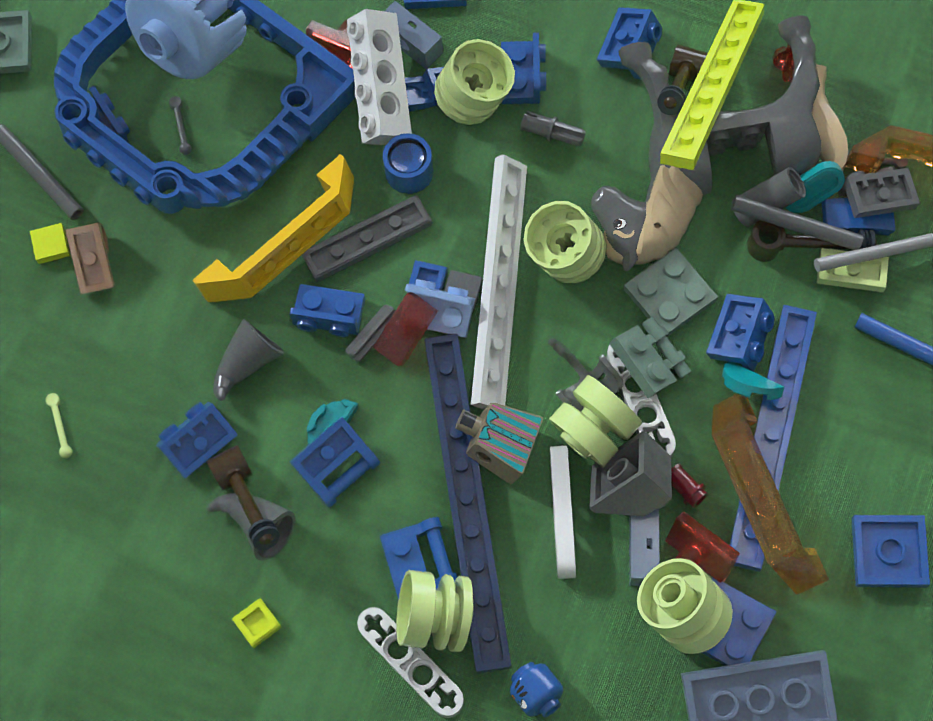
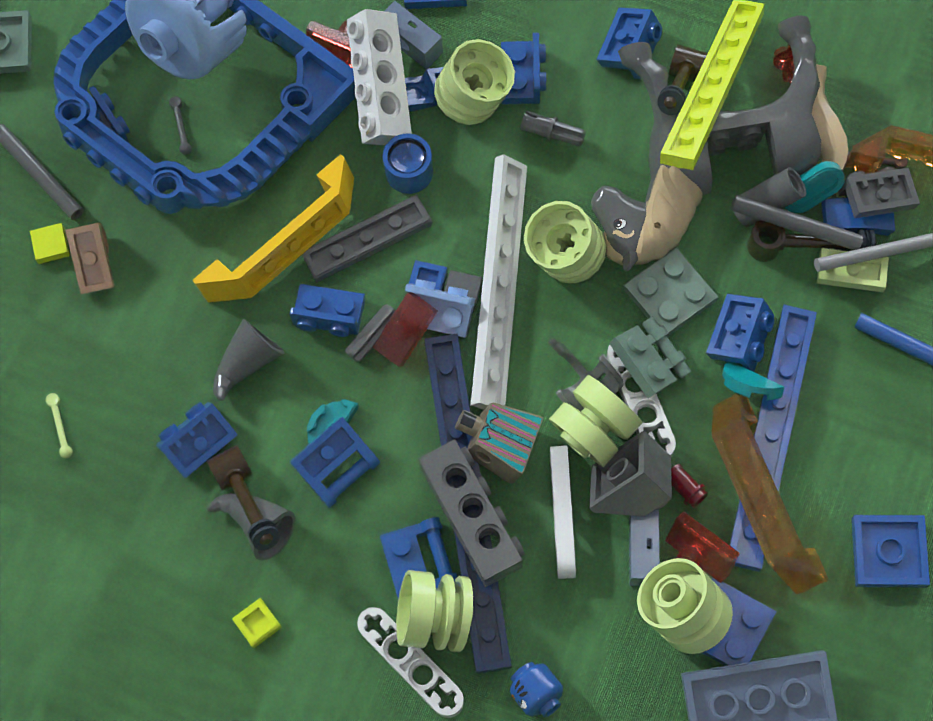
none -> dark grey brick [418,439,525,588]

